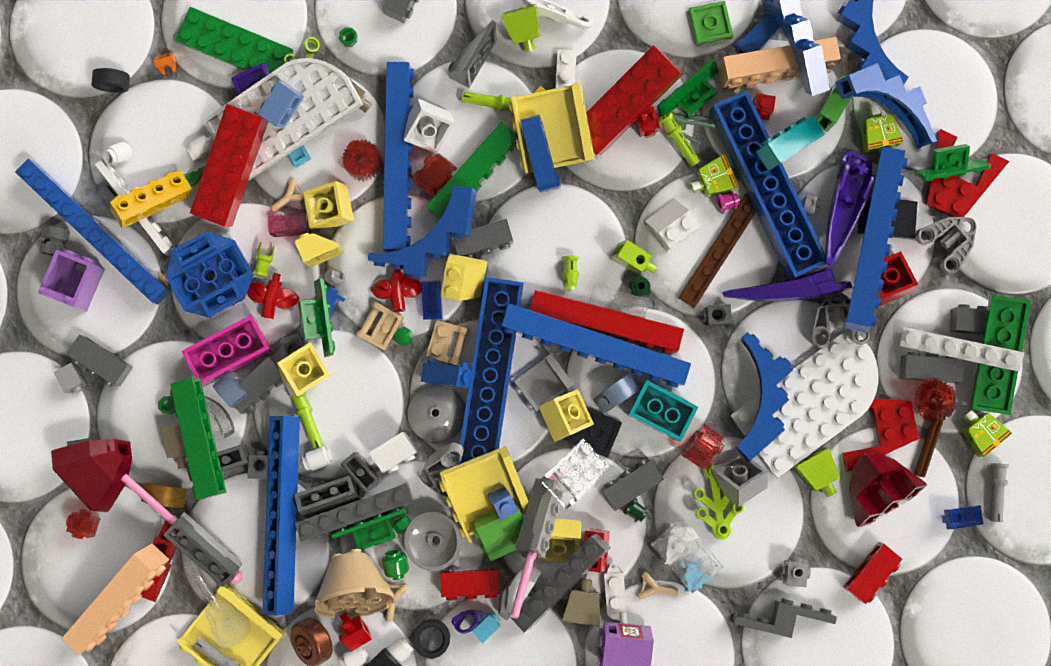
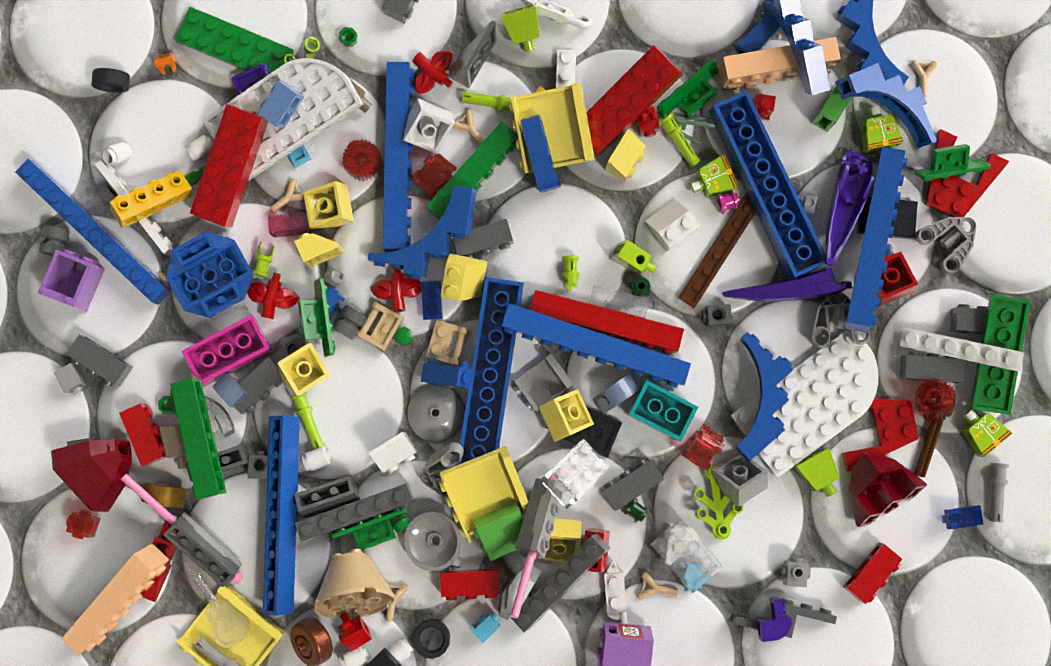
dark grey brick [341,452,382,494] -> none
green head [382,549,409,580] -> none
dark purple piece [451,610,483,634] -> none
brick [488,487,518,520] -> none
dark tan torso [562,578,600,627] -> none
bright green tile [688,1,733,46] -> none
teal brick [756,116,825,171] -> none
none -> red brick [119,403,167,466]
none -> dark grey wheel [333,305,367,340]
none -> red plant [412,50,453,94]
none -> tan piece [452,109,485,145]
none -> light yellow slope [605,130,646,182]
none -> dark purple brick [756,597,792,642]
none -> tan piece [910,60,937,97]

